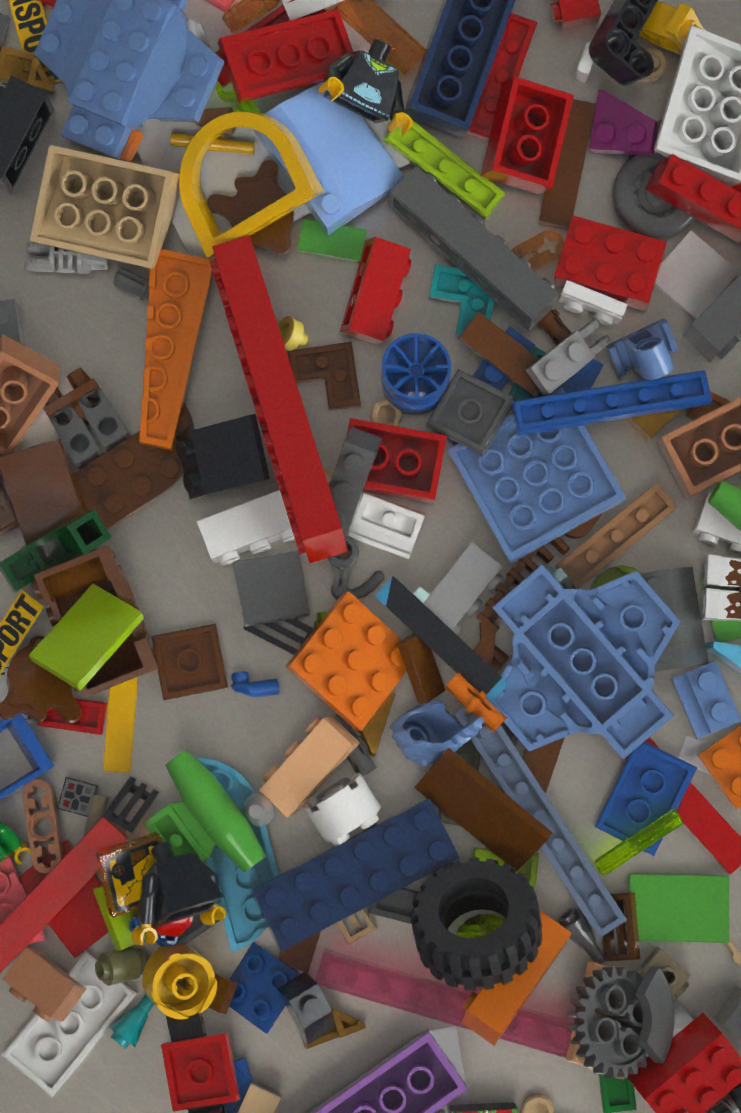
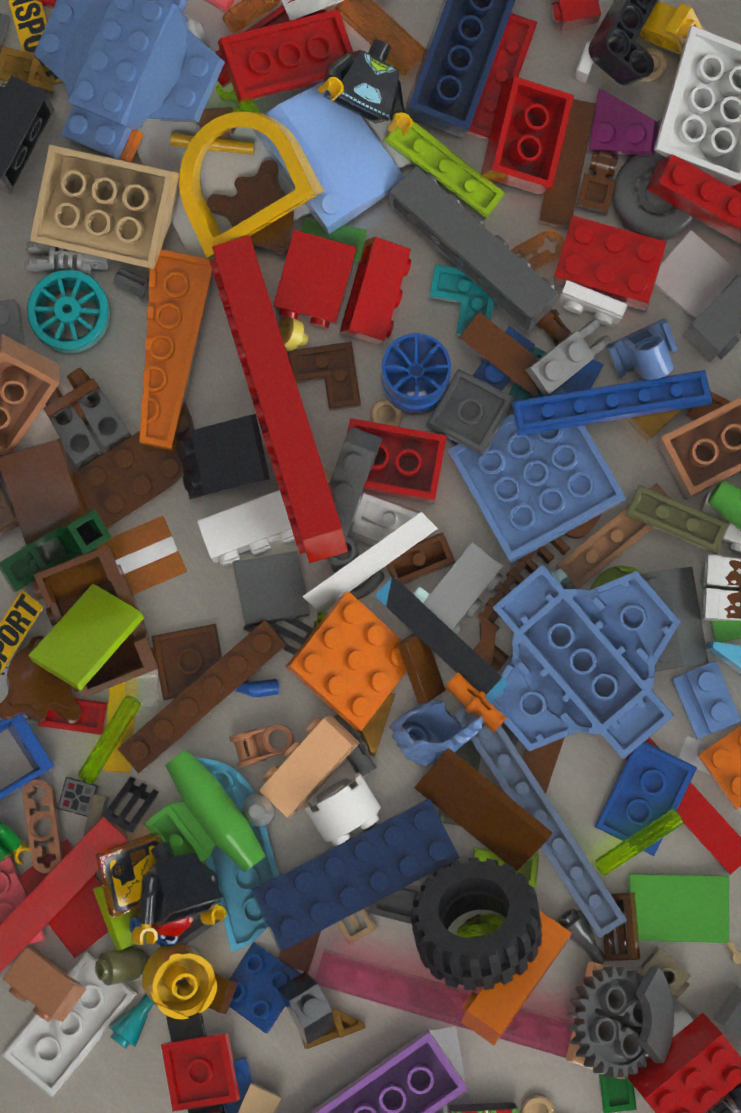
none -> teal wheel [27,270,110,353]
none -> clear neon green axle [78,695,141,784]
none -> clear orange sticker [97,516,187,595]
none -> reddish brown plate [118,620,288,774]
none -> clear tile [125,675,159,708]
none -> nougat piece [229,724,295,769]
none -> red brick [273,230,358,328]
none -> white sticker [302,512,438,612]
none -> reddish brown slope [386,532,456,585]
none -> reddish brown plate [576,150,618,214]
none -> olive tile [626,485,730,555]

